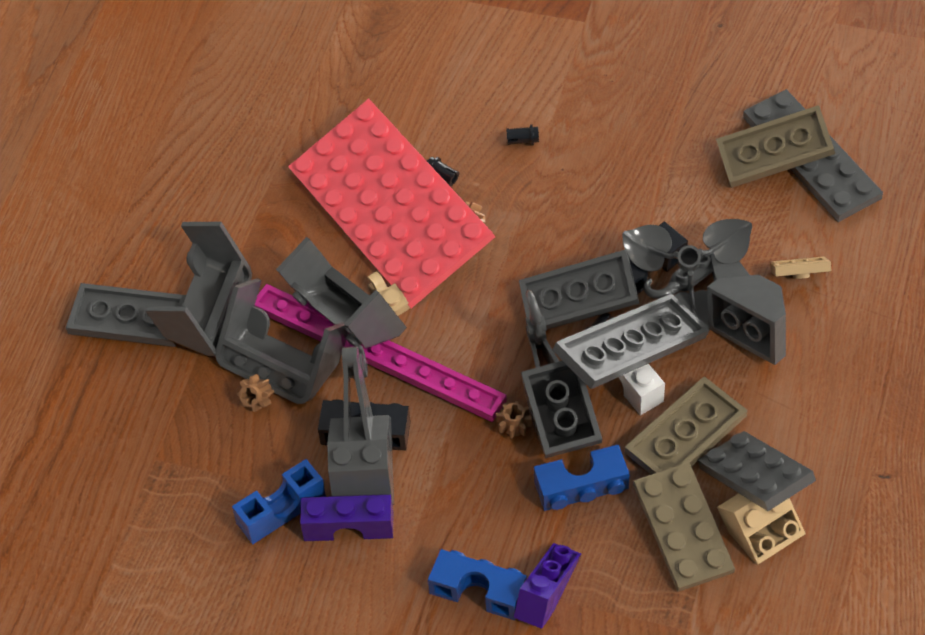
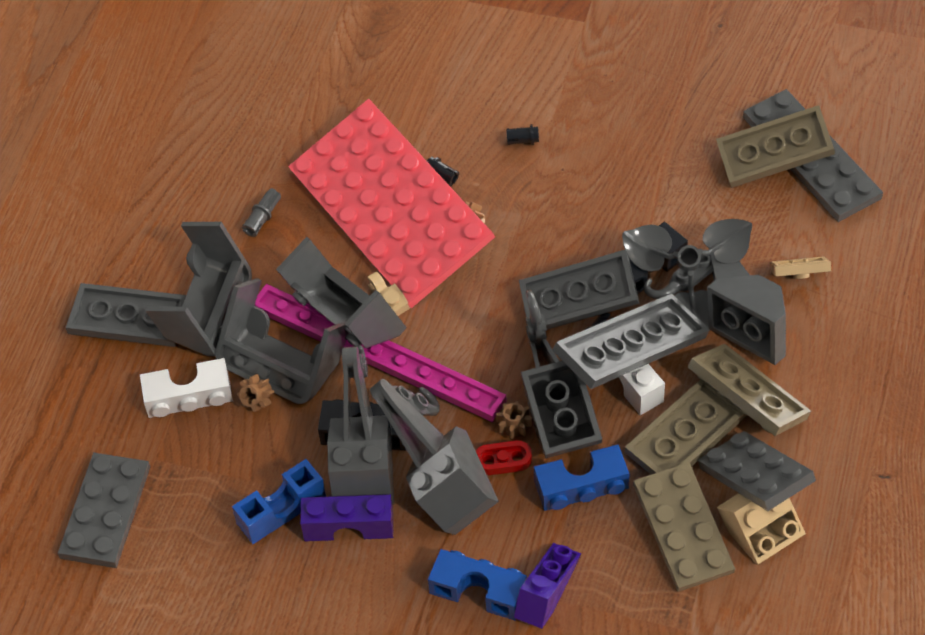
none -> dark grey plate [58,452,151,568]
none -> white arch [140,358,233,418]
none -> dark grey axle [241,188,281,237]
none -> dark grey slope [370,379,499,535]
none -> red plate [476,440,532,476]
none -> dark tan plate [688,344,811,436]

